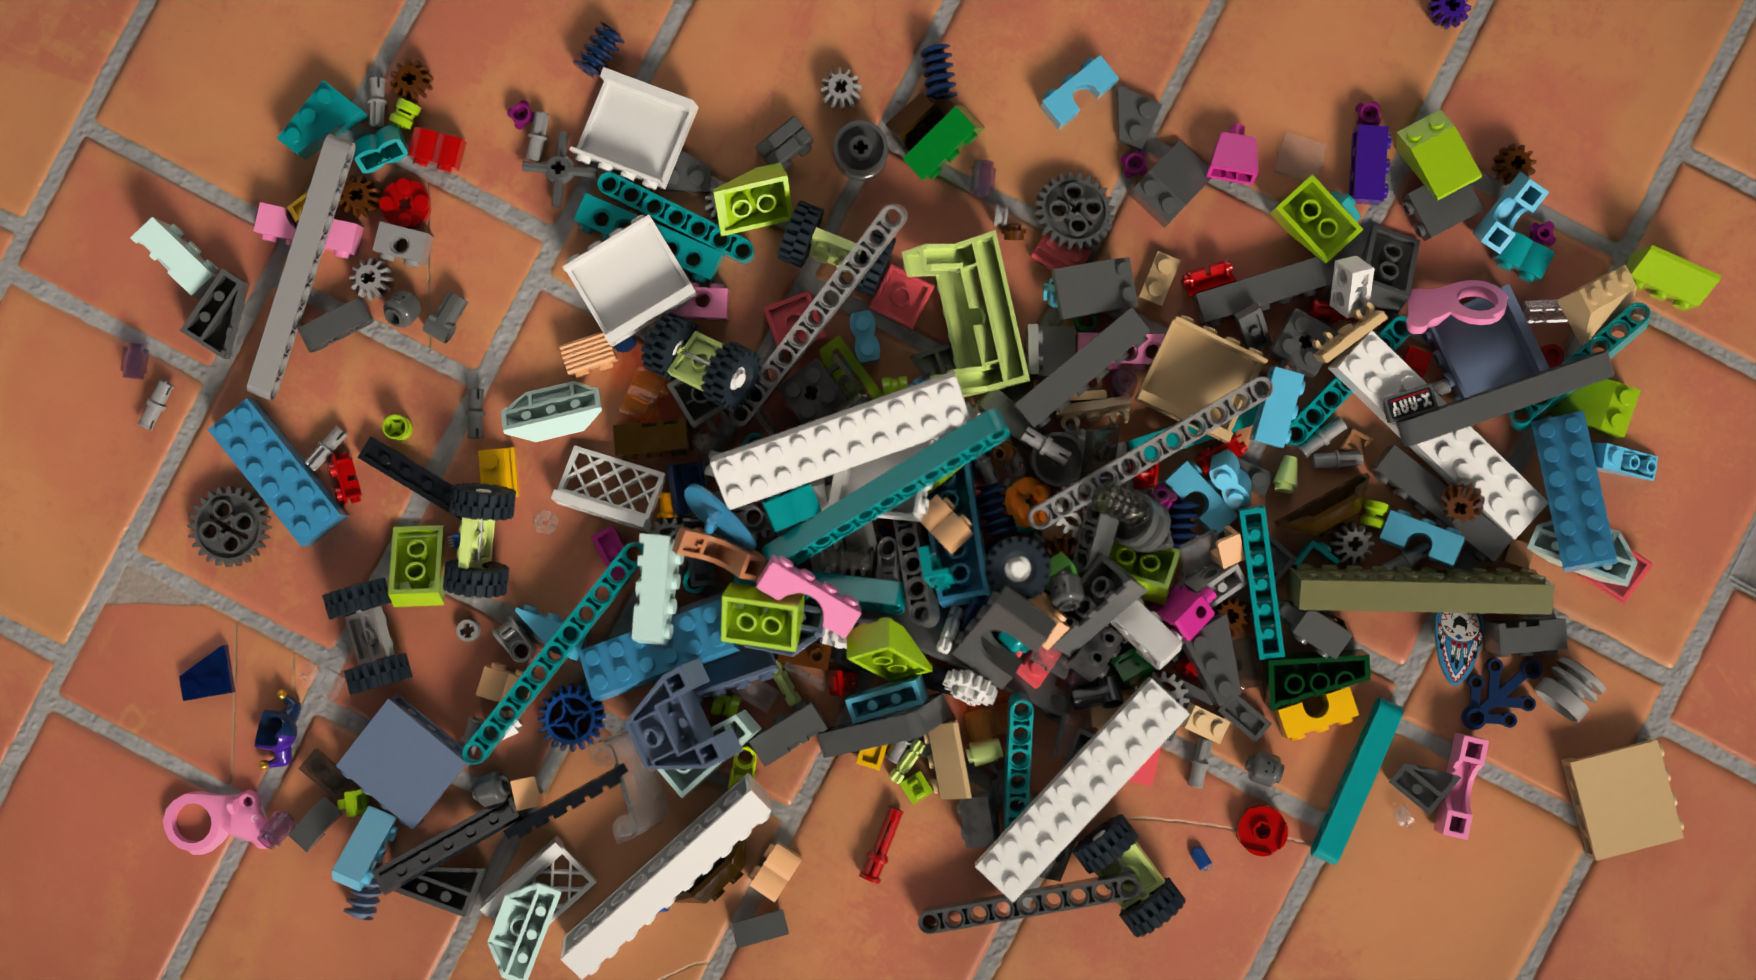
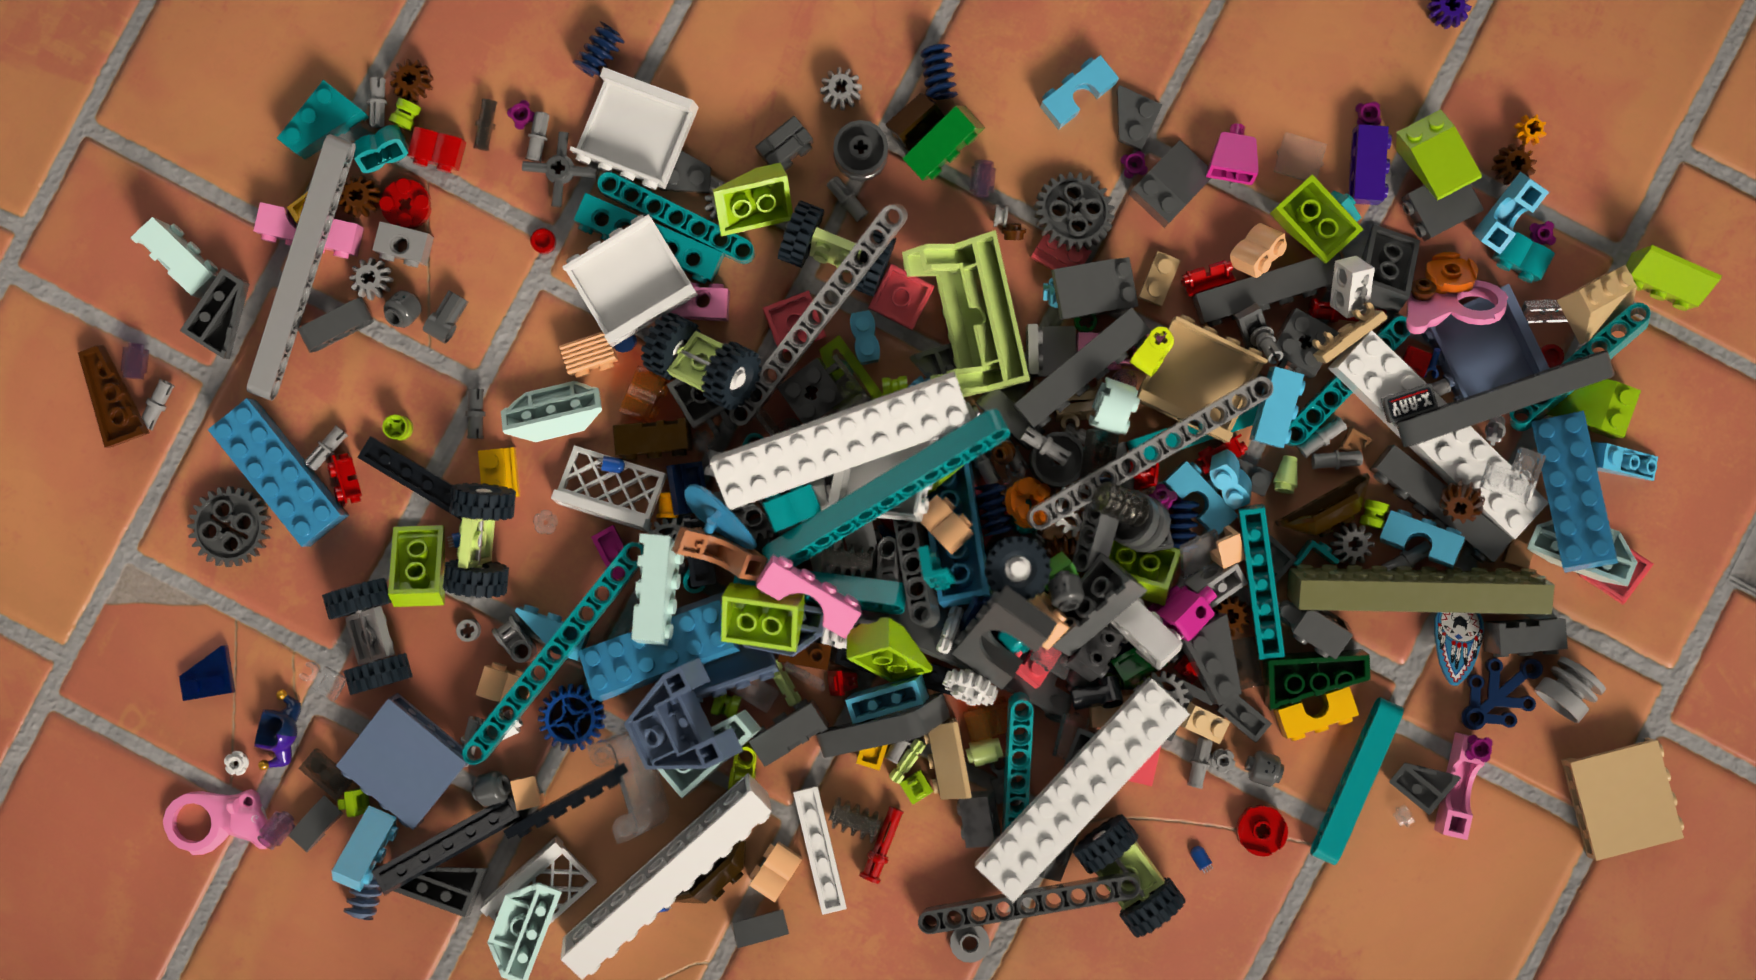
none -> reddish brown wing [78,345,150,448]
none -> white plate [224,751,249,776]
none -> clear smoke pin [473,98,497,151]
none -> red tile [530,228,557,254]
none -> blue piece [597,456,625,473]
none -> white plate [793,785,847,915]
none -> light grey axle [827,176,869,222]
none -> clear smoke piece [827,797,883,843]
none -> light grey piece [950,926,990,963]
none -> light aqua brick [1089,377,1140,435]
none -> neon yellow piece [1130,327,1174,377]
none -> light grey plate [1211,749,1235,773]
none -> light nougat brick [1230,223,1287,278]
none -> light grey pin [1250,326,1283,364]
none -> reddish brown plate [1411,278,1436,301]
none -> blue hand [1424,348,1441,379]
none -> orange plate [1425,252,1478,294]
none -> magenta plate [1465,735,1493,762]
none -> clear plate [1479,447,1546,504]
none -> light grey axle [1485,416,1506,446]
none -> light orange gear [1513,114,1547,146]

